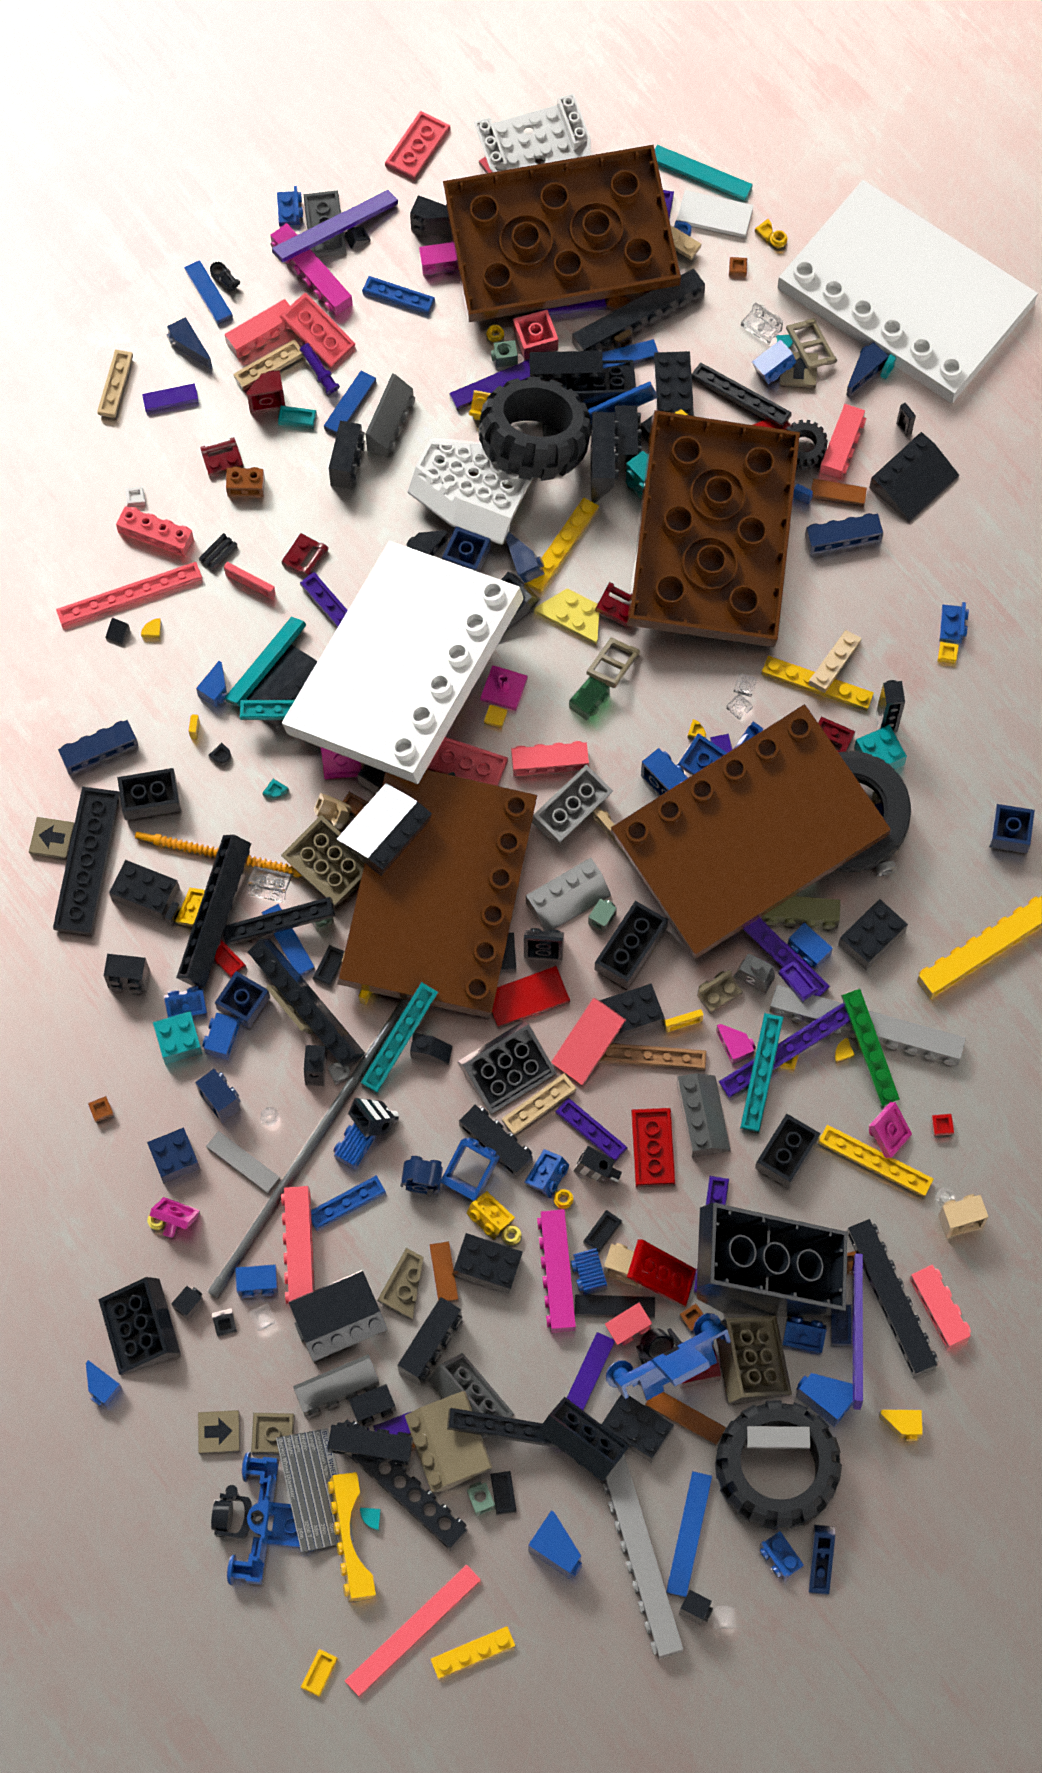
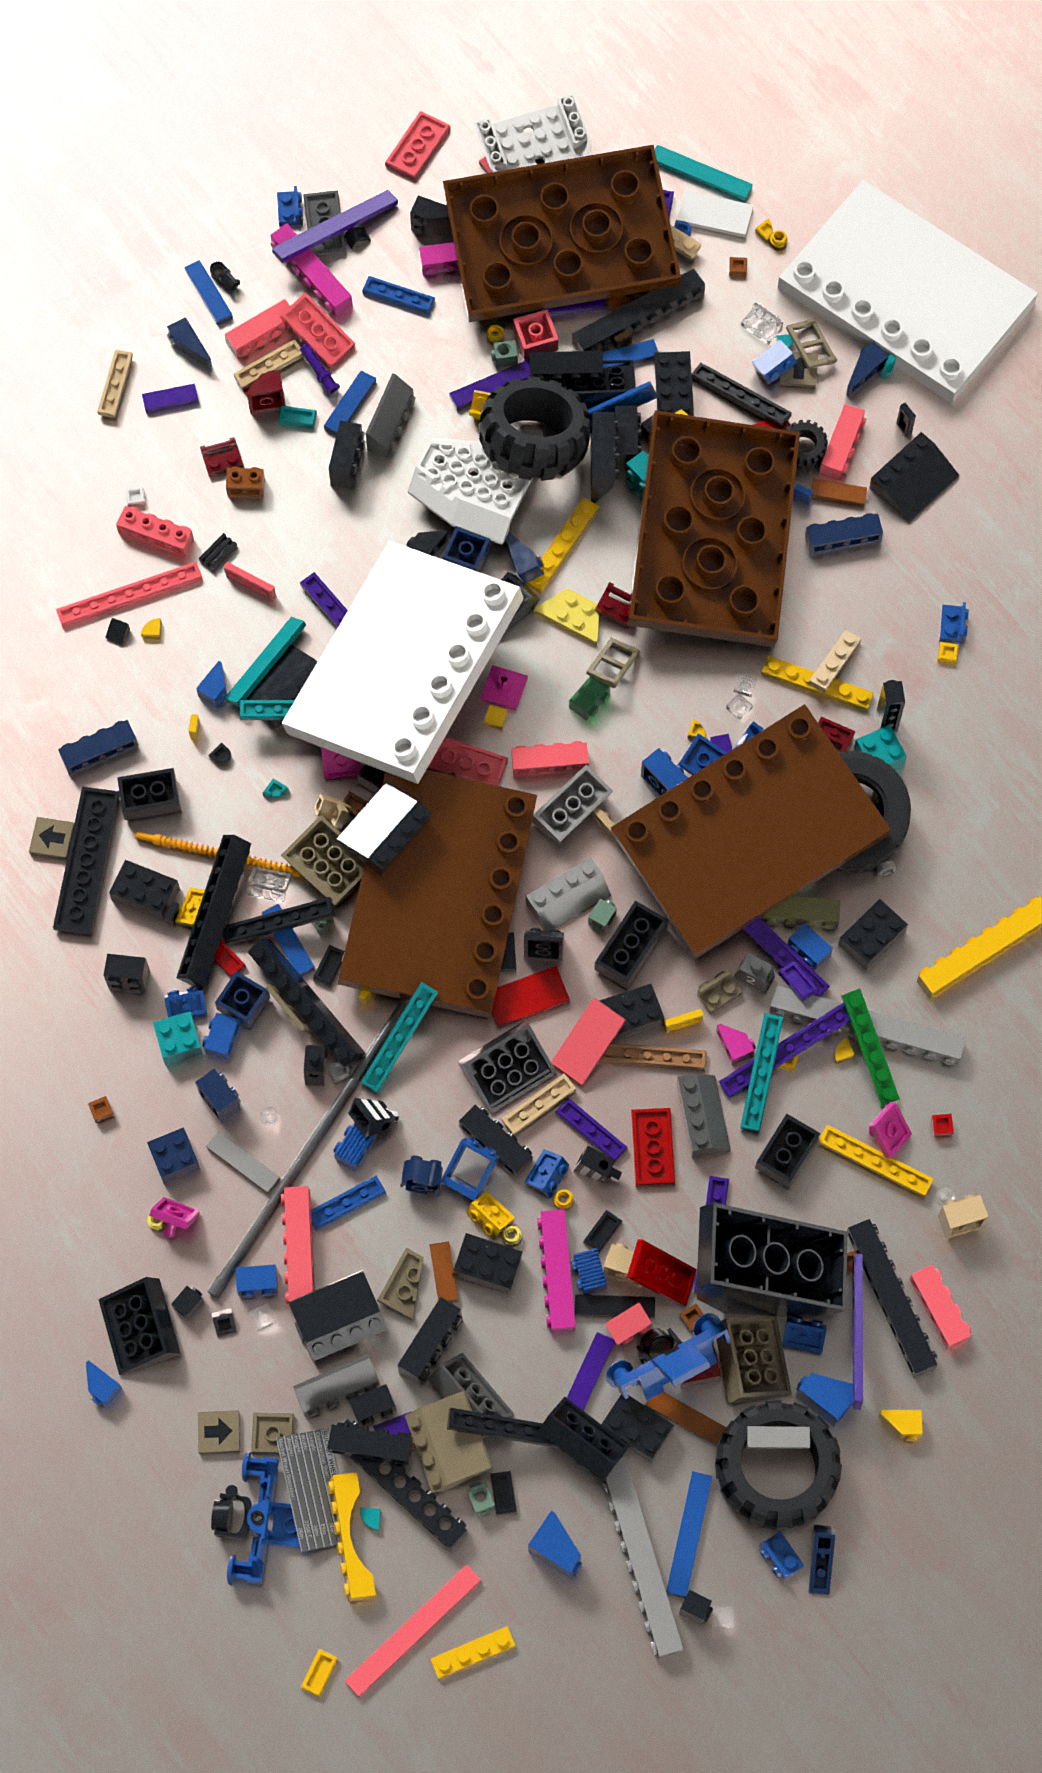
dark red plate [281,533,329,577] -> none
black slope [410,1033,453,1065] -> none
dark blue plate [831,1304,852,1346] -> none
dark blue brick [989,804,1035,853] -> none

